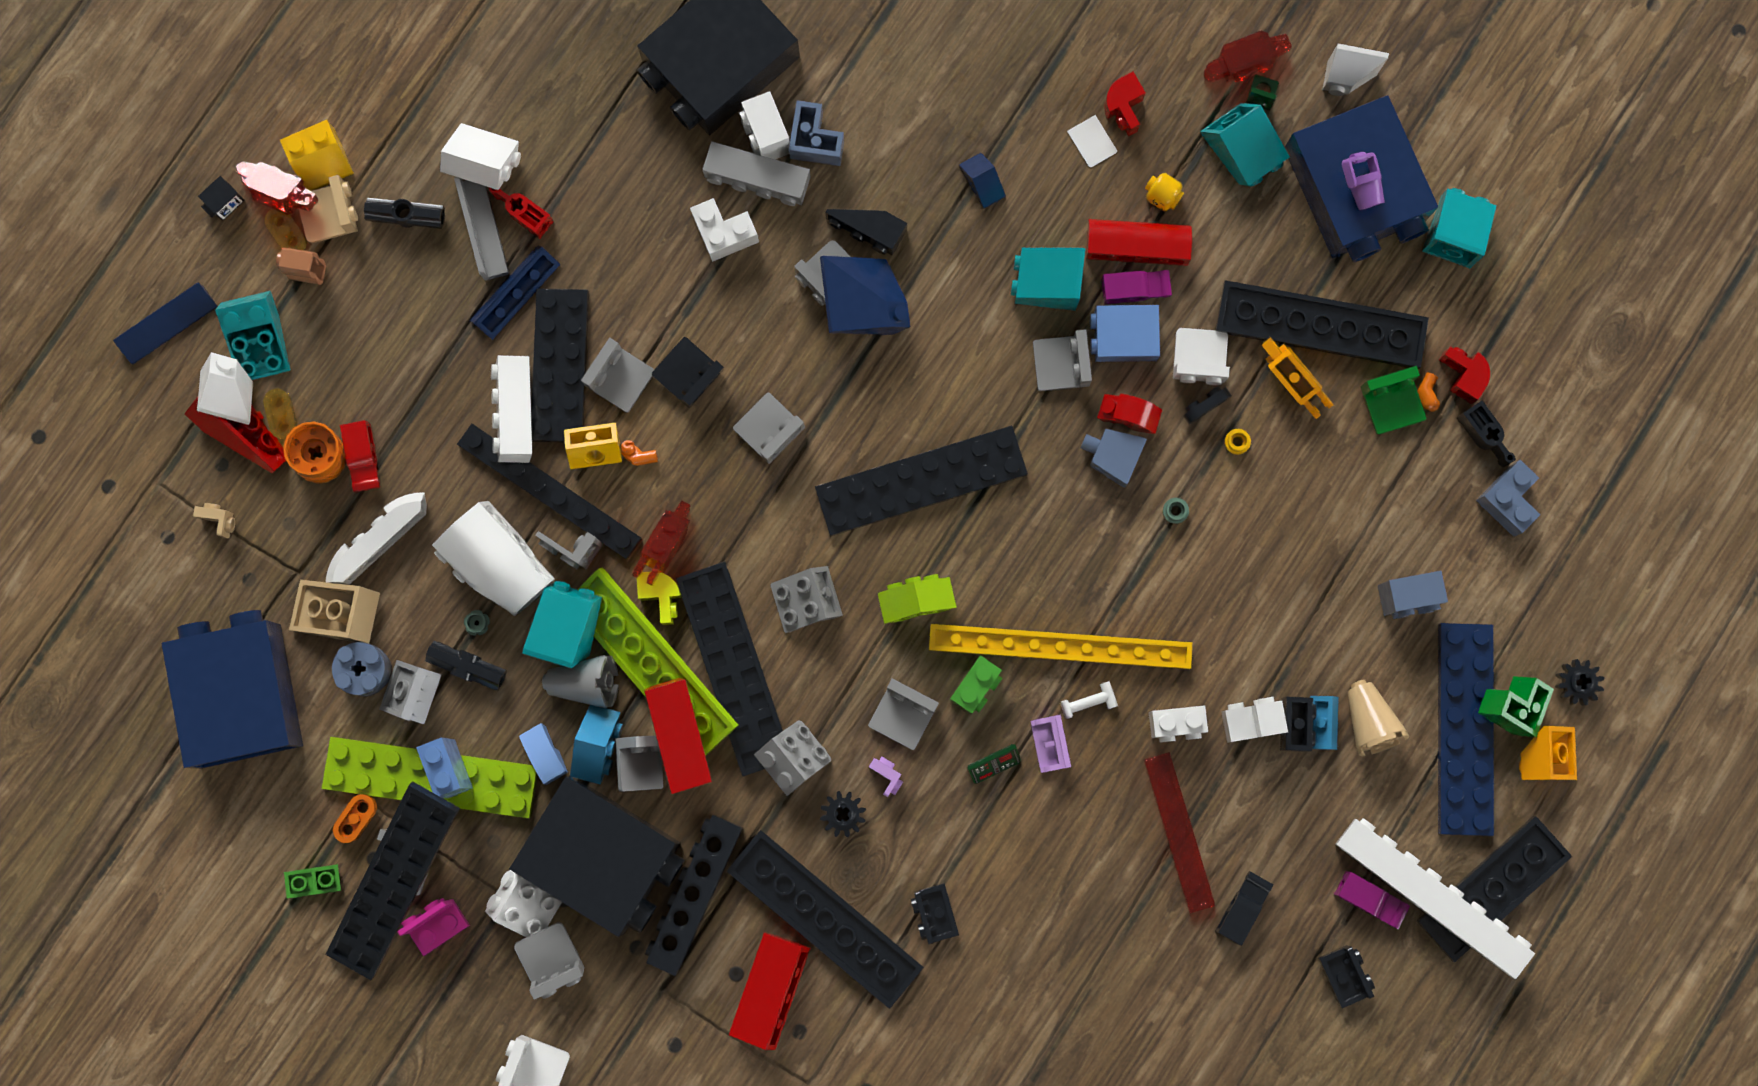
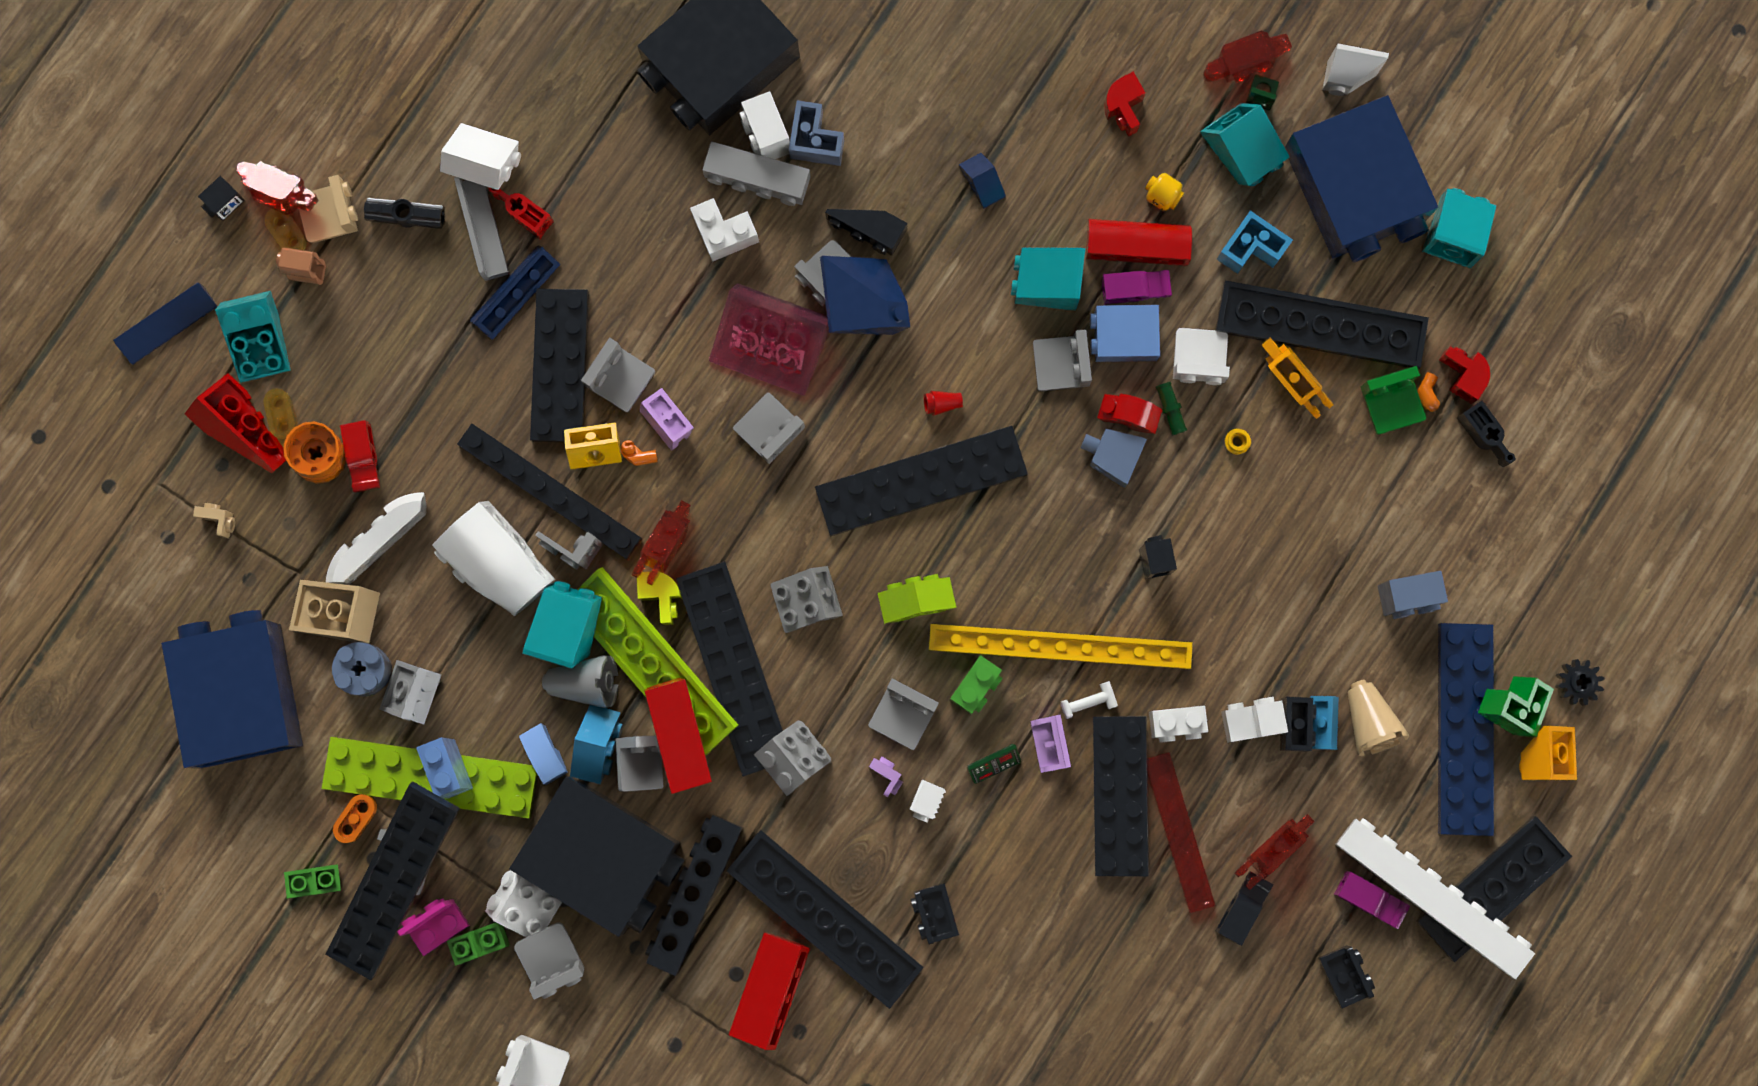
white slope [197,352,253,425] -> none
yellow slope [280,120,354,192] -> none
black piece [425,641,507,691] -> none
sand green plate [464,610,490,635] -> none
white brick [491,355,532,463] -> none
black bracket [652,337,724,408] -> none
black gear [820,791,866,837] -> none
white sticker [1067,115,1117,167] -> none
sand green plate [1163,498,1189,524] -> none
black plate [1183,386,1232,424] -> none
medium lavender piece [1342,152,1385,210] -> none
sand blue brick [1476,460,1540,537] -> none
none -> bright green slope [447,922,510,966]
none -> lavender hinge [640,388,694,451]
none -> clear pink slope [709,283,829,396]
none -> white brick [910,780,946,823]
none -> red cone [924,390,963,416]
none -> black plate [1093,716,1149,877]
none -> black piece [1139,535,1177,580]
none -> dark green pin [1155,382,1188,436]
none -> dark azure brick [1216,211,1293,274]
none -> clear red hinge [1235,814,1315,890]

